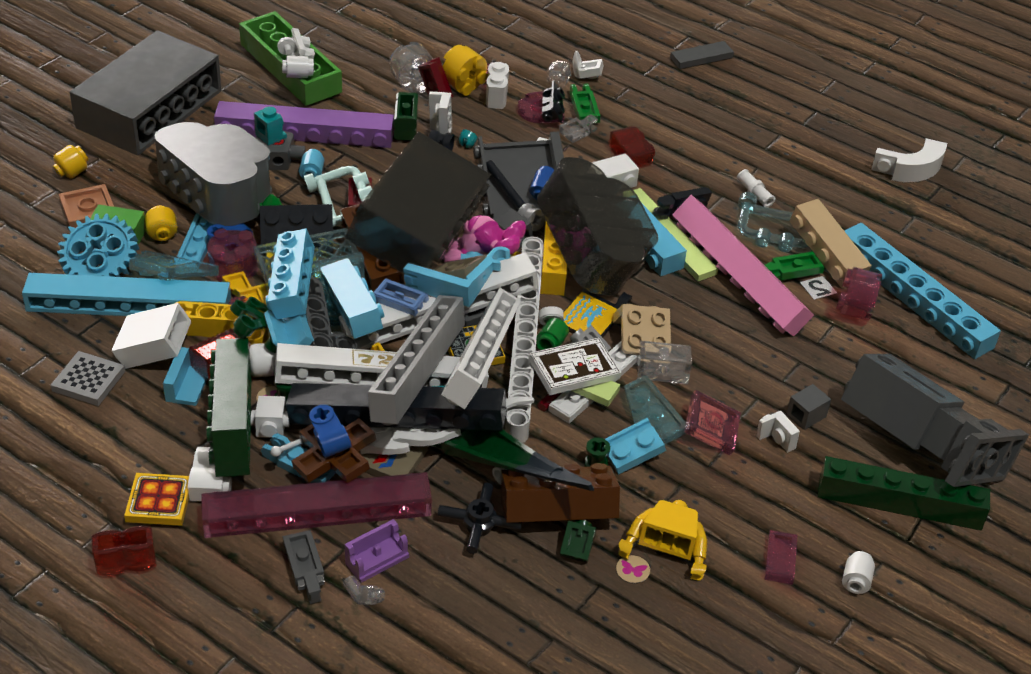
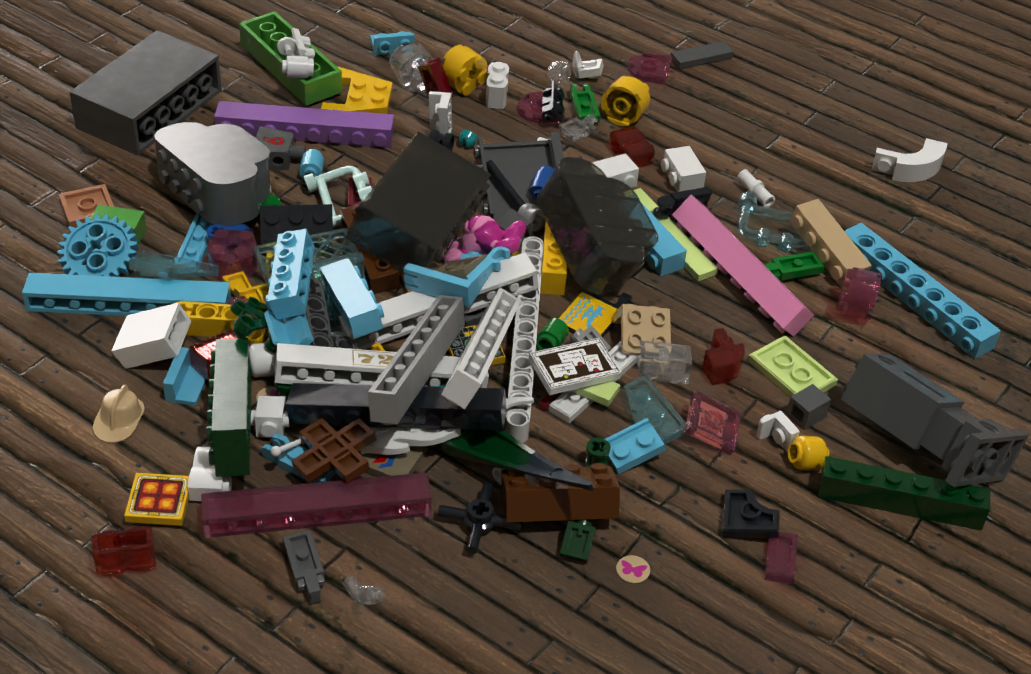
light grey tile [51,351,126,406] -> none
yellow head [53,145,89,179] -> none
yellow head [145,205,178,241] -> none
teal brick [254,106,287,146] -> none
blue piece [309,405,352,458] -> none
medium lavender hinge [345,519,409,583] -> none
medium blue tile [373,278,429,316] -> none
dark green brick [394,92,418,141] -> none
white tile [538,306,564,325] -> none
yellow torso [618,500,707,580] -> none
clear sticker [800,276,837,299] -> none
white brick [842,551,875,594] -> none
none -> tan piece [93,384,145,443]
none -> yellow wing [321,66,393,114]
none -> medium azure bracket [370,31,415,56]
none -> yellow brick [601,76,650,126]
none -> clear pink tile [628,52,673,85]
none -> white brick [661,146,706,192]
none -> clear red brick [702,328,745,385]
none -> black tile [722,489,780,538]
none -> yellowish green tile [748,336,838,397]
none -> yellow head [787,435,829,471]

